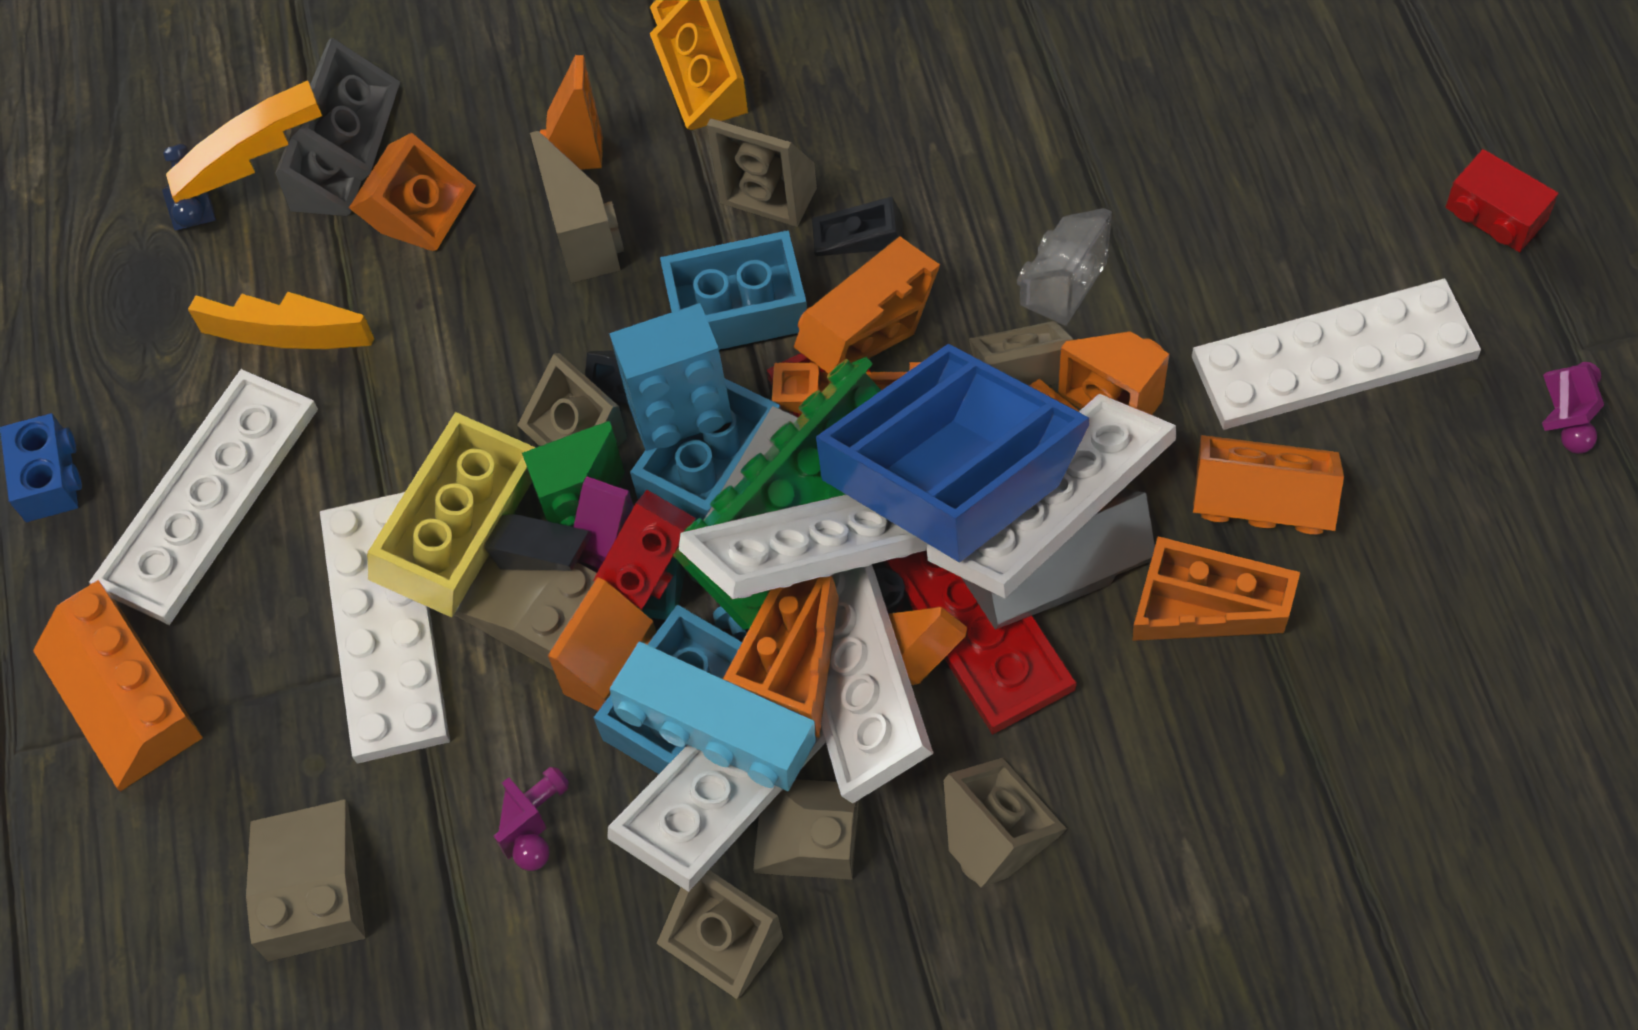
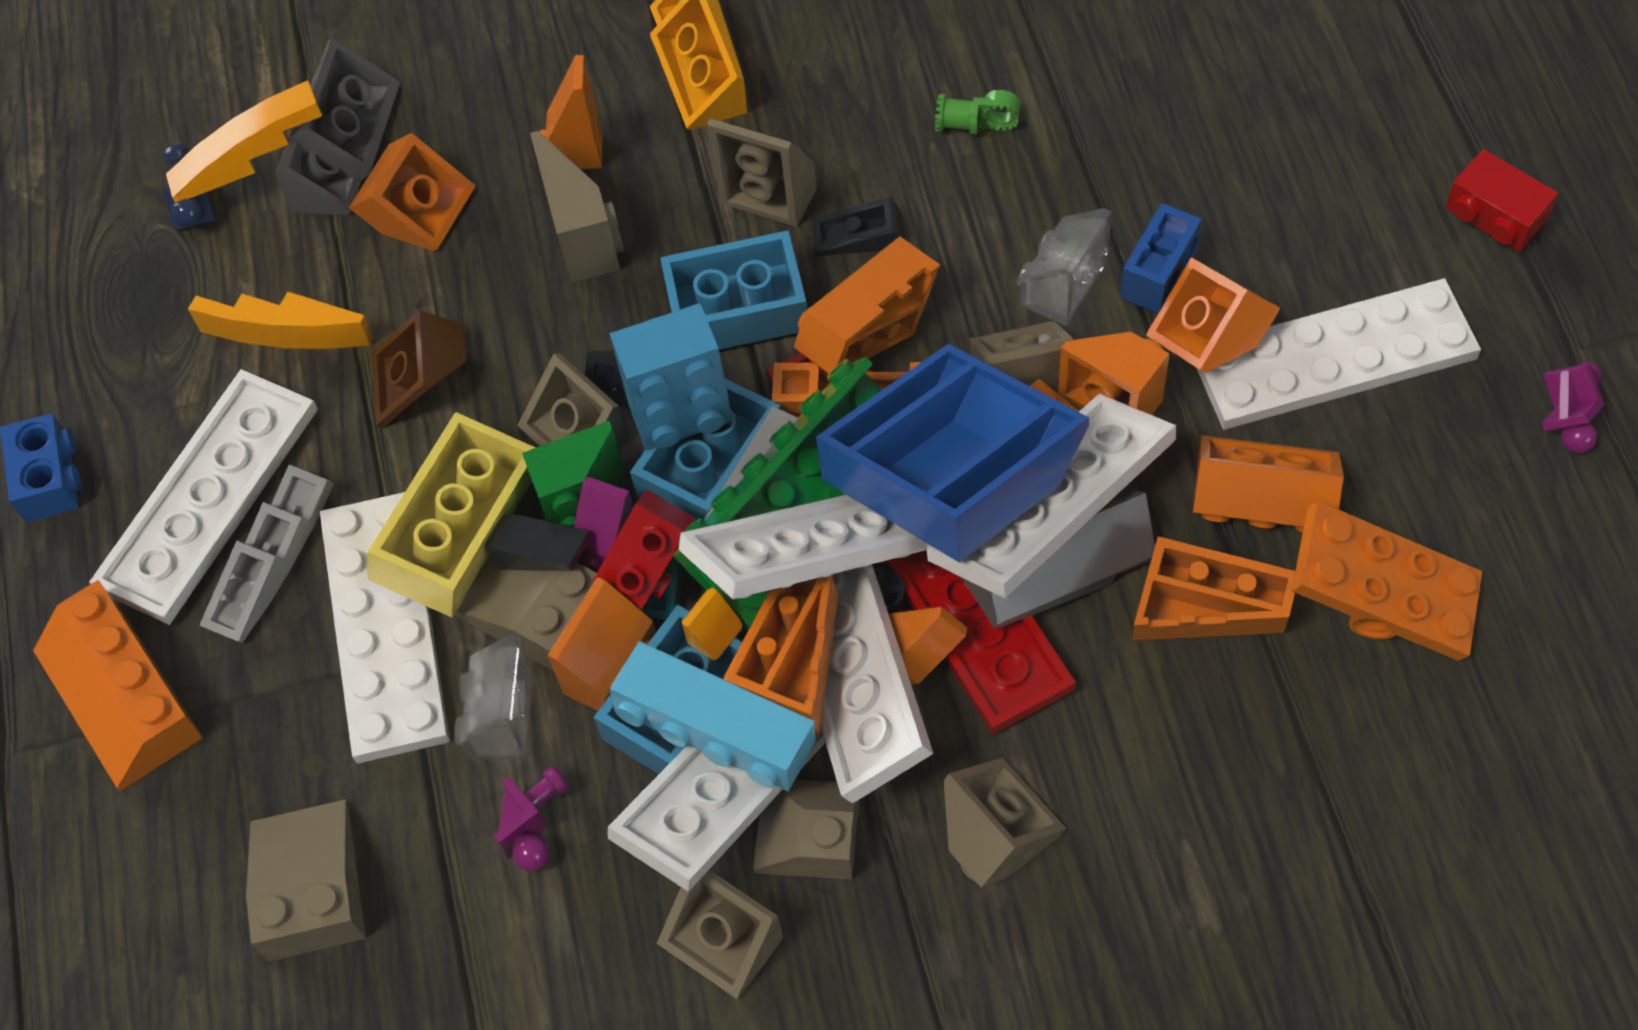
none -> light grey slope [199,465,334,643]
none -> reddish brown slope [372,310,468,428]
none -> clear slope [455,635,535,763]
none -> light orange slope [682,587,742,660]
none -> bright green connector [935,90,1021,135]
none -> blue brick [1120,203,1202,313]
none -> orange slope [1146,257,1280,373]
none -> orange plate [1292,501,1482,661]

